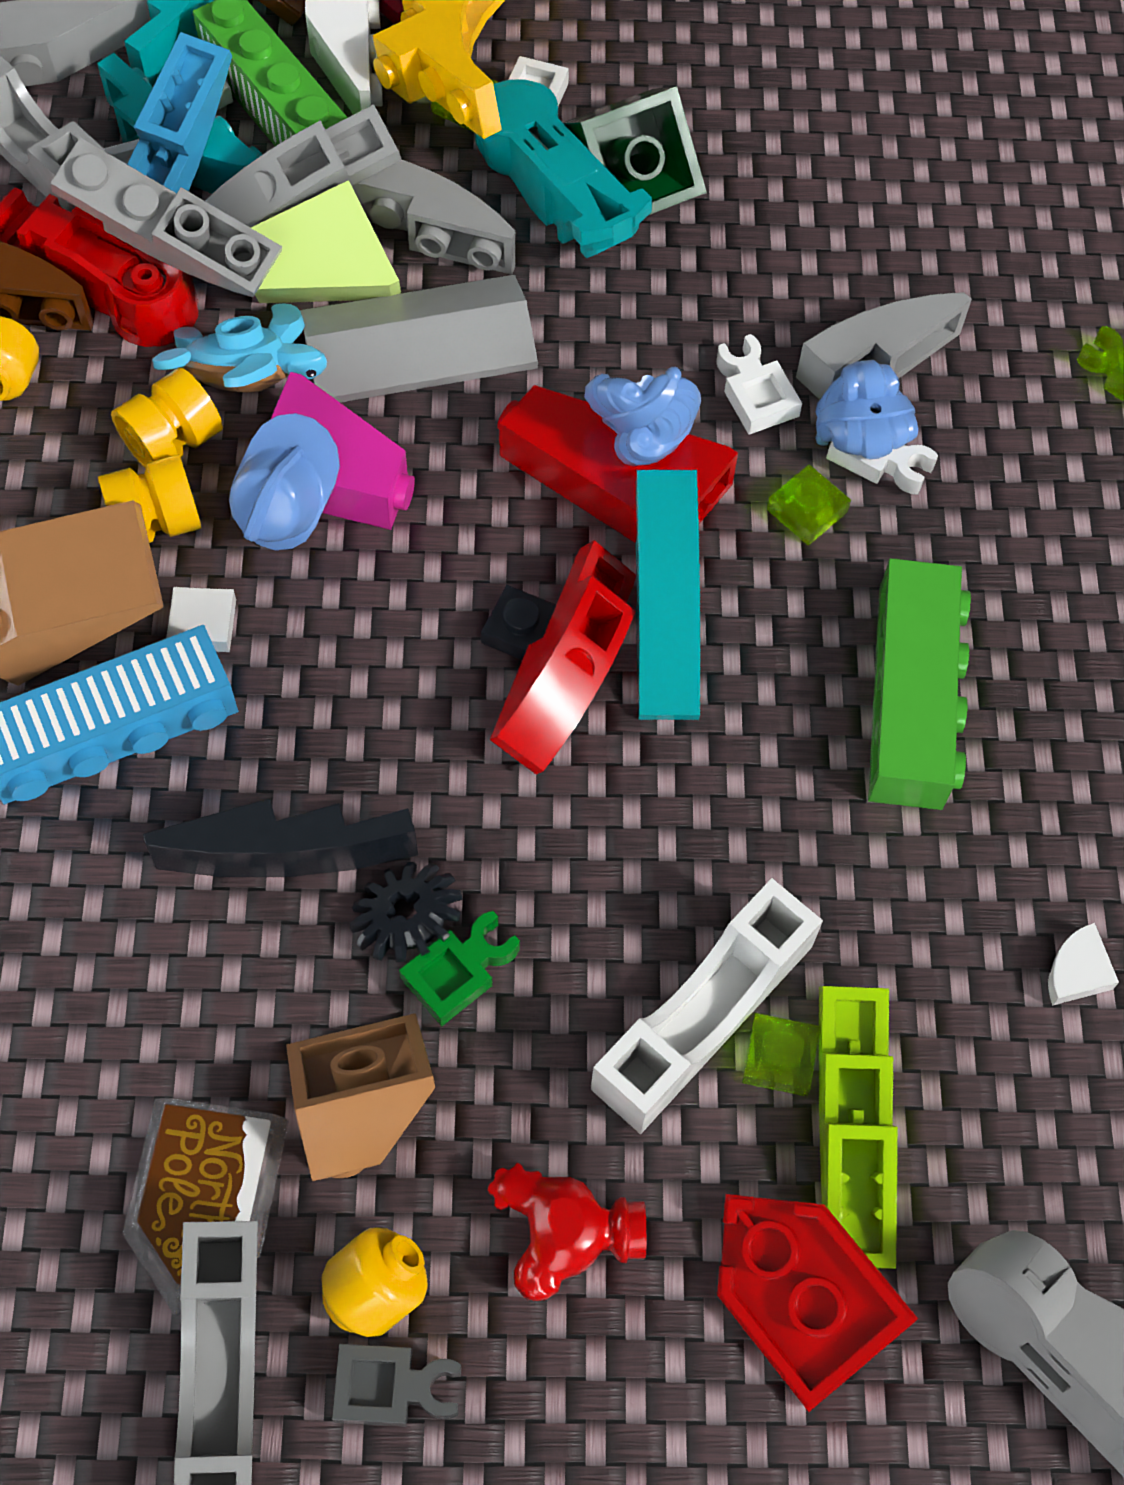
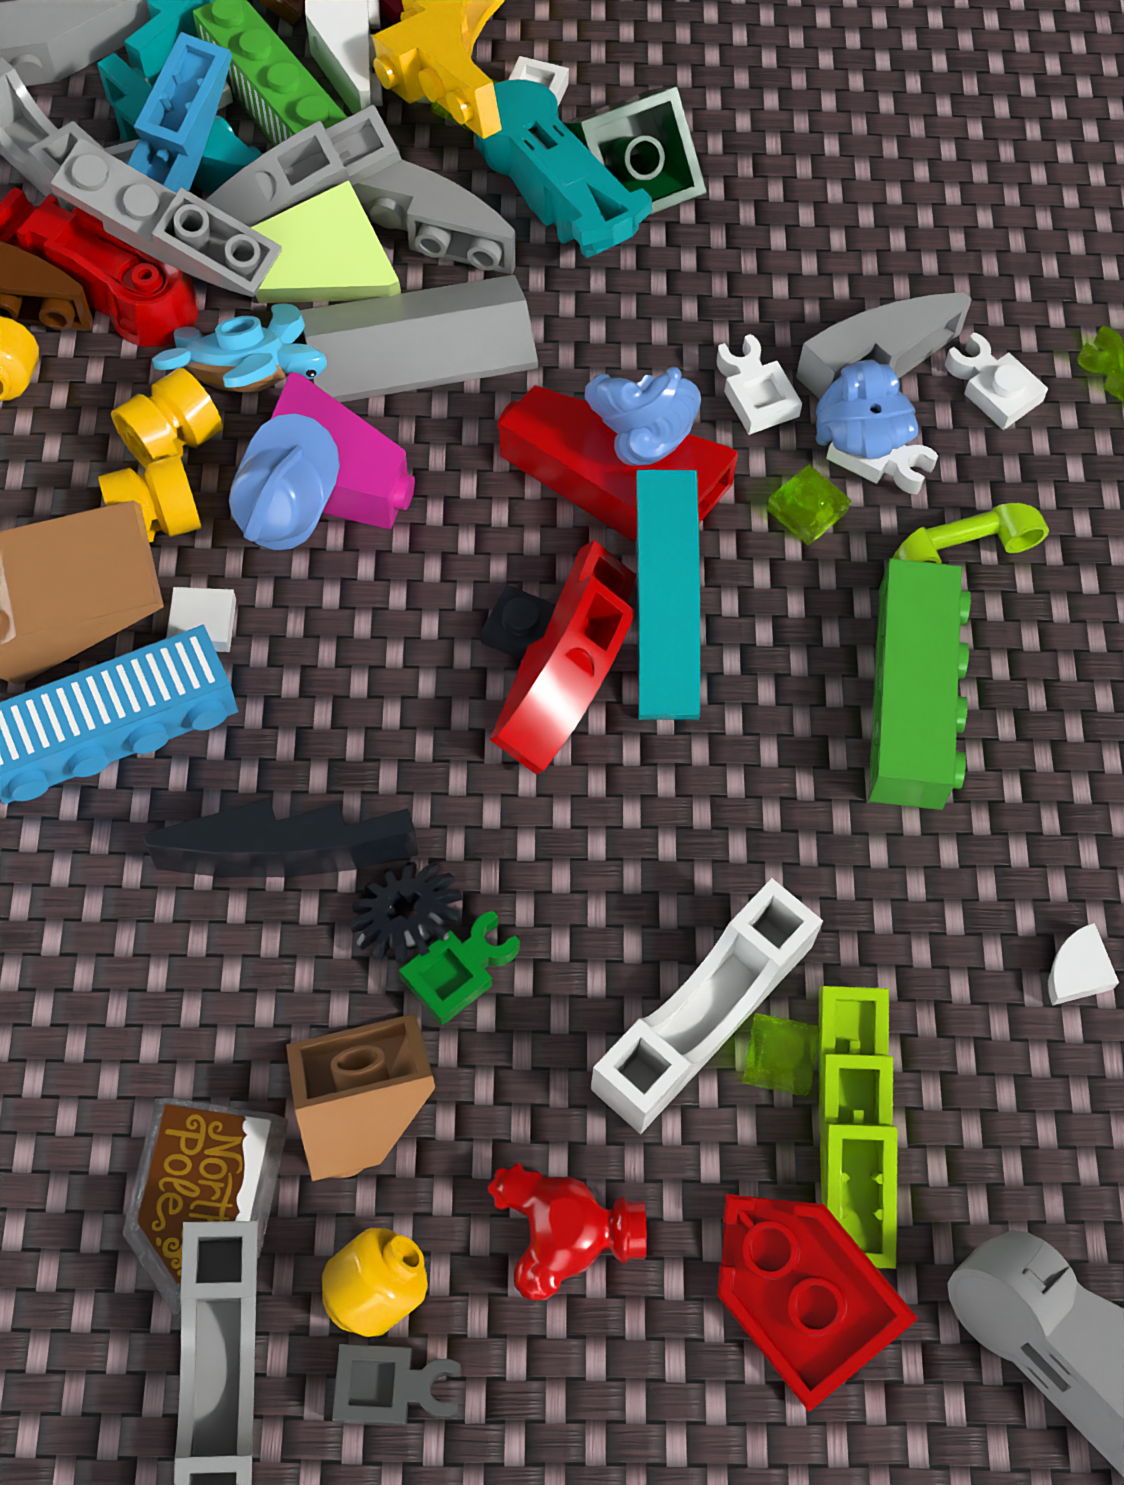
none -> lime bar [892,503,1049,564]
none -> white plate [945,333,1048,430]

